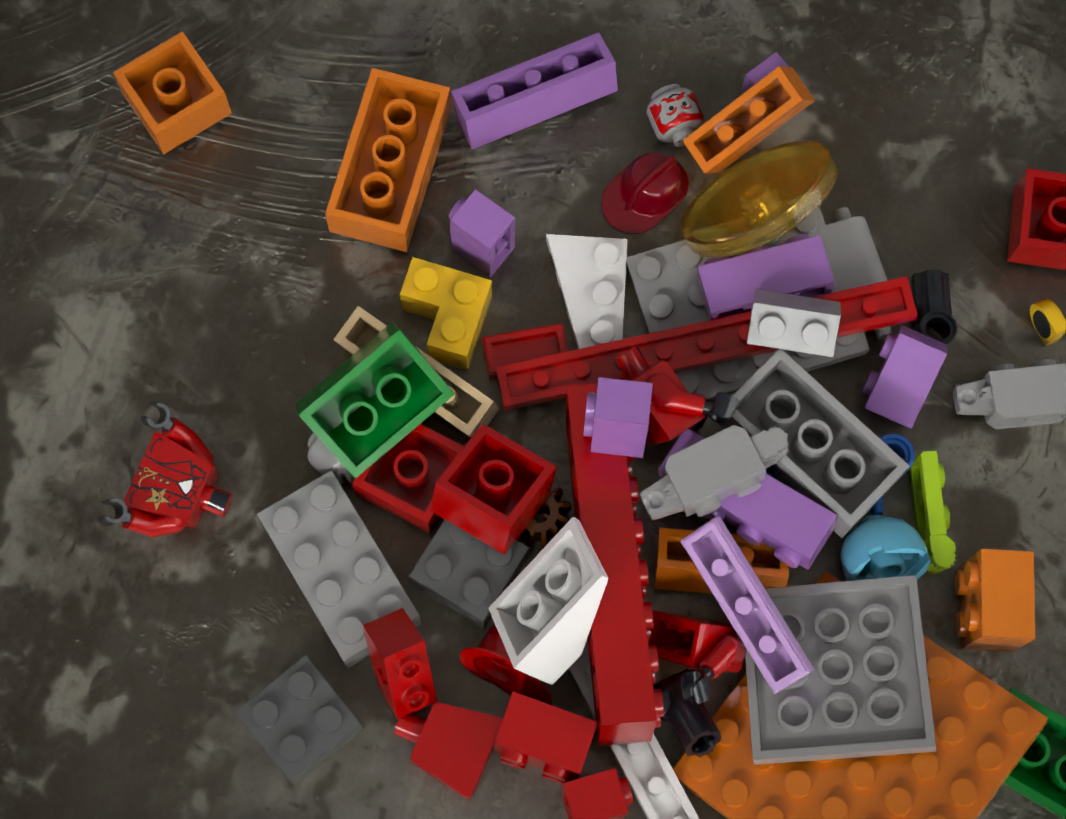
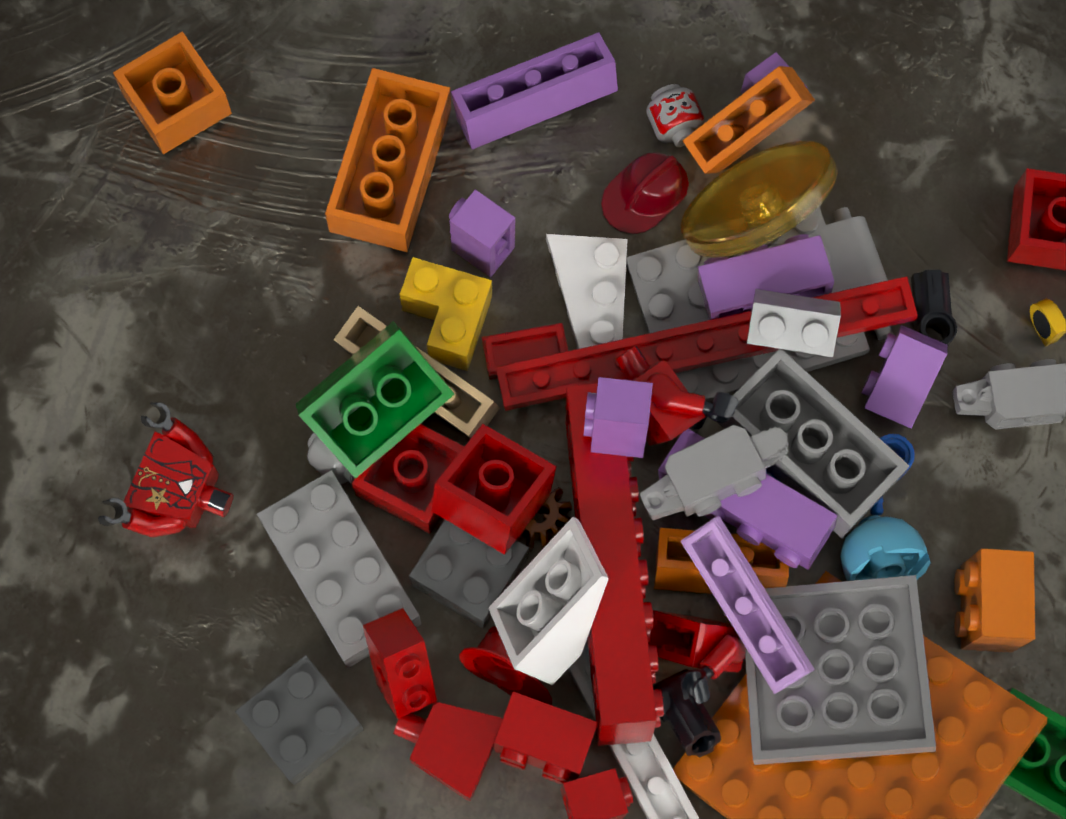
lime hinge [909,451,957,575] -> none

